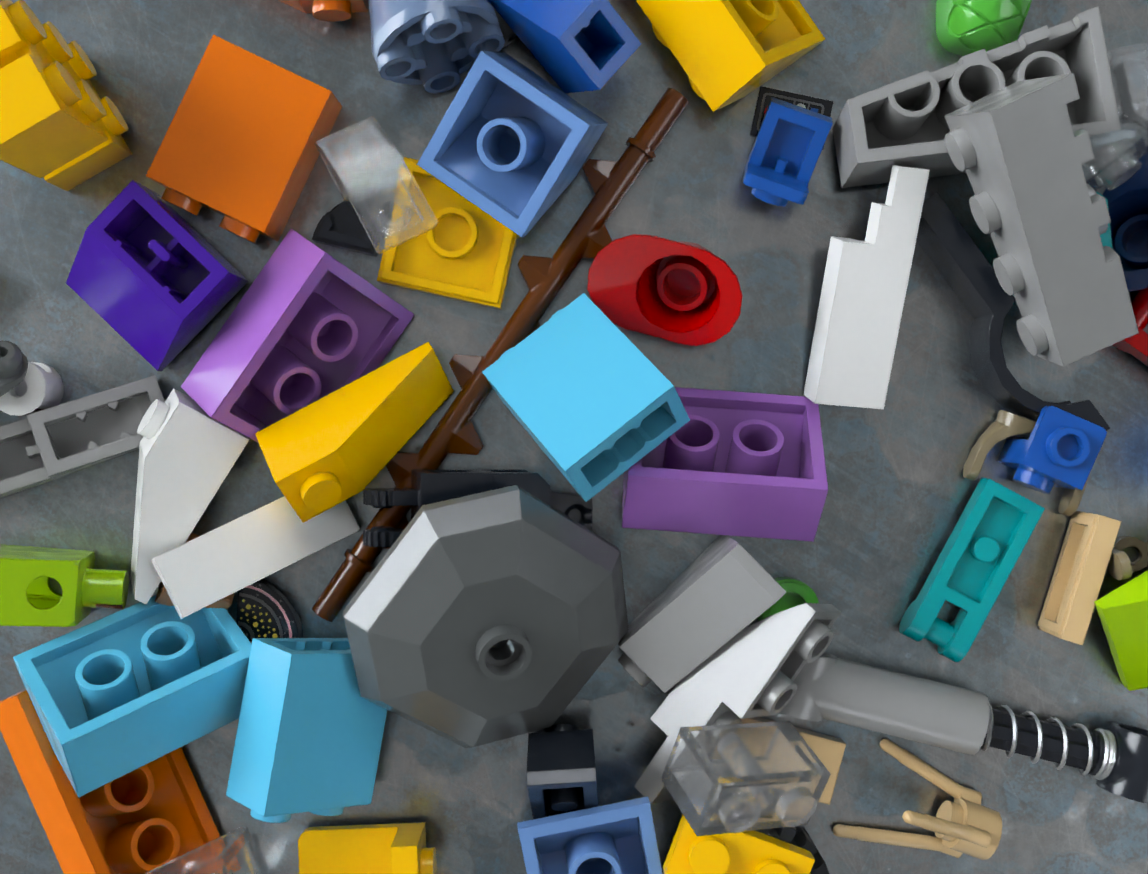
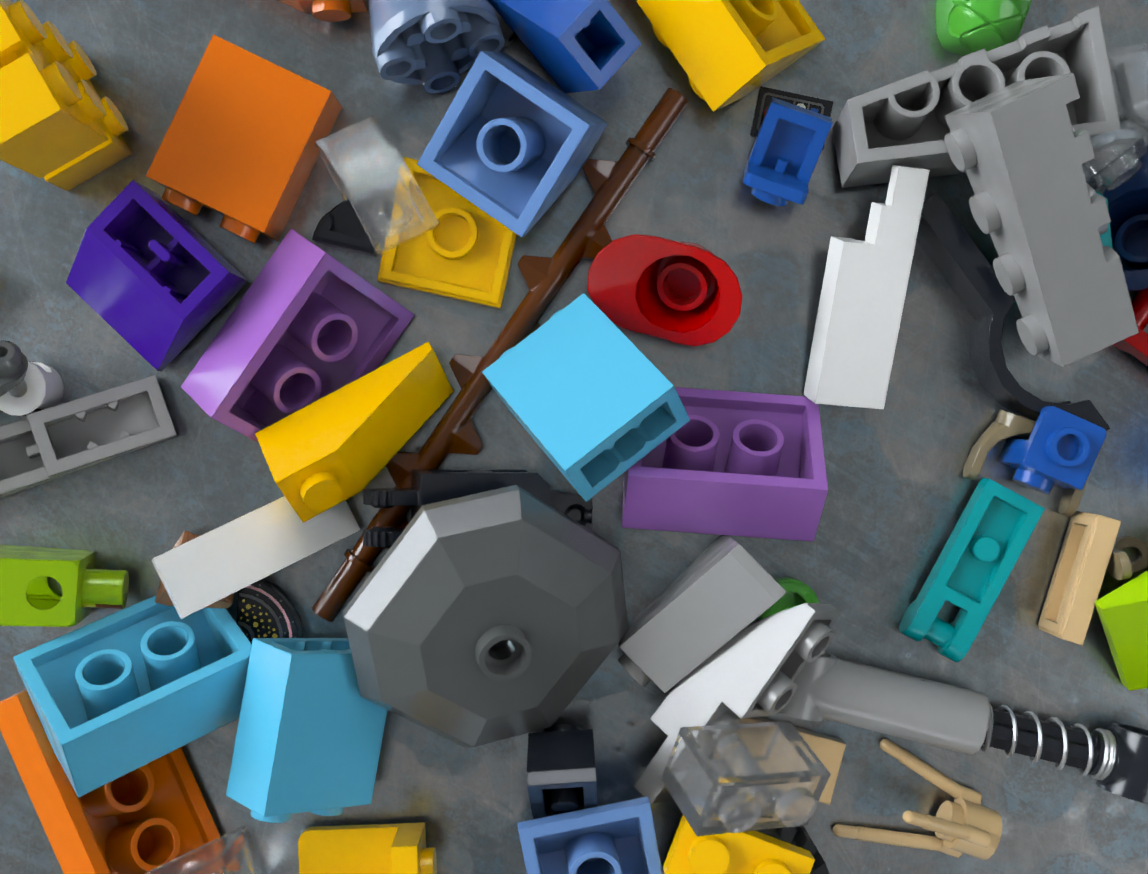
white slope [130,388,249,604] -> none

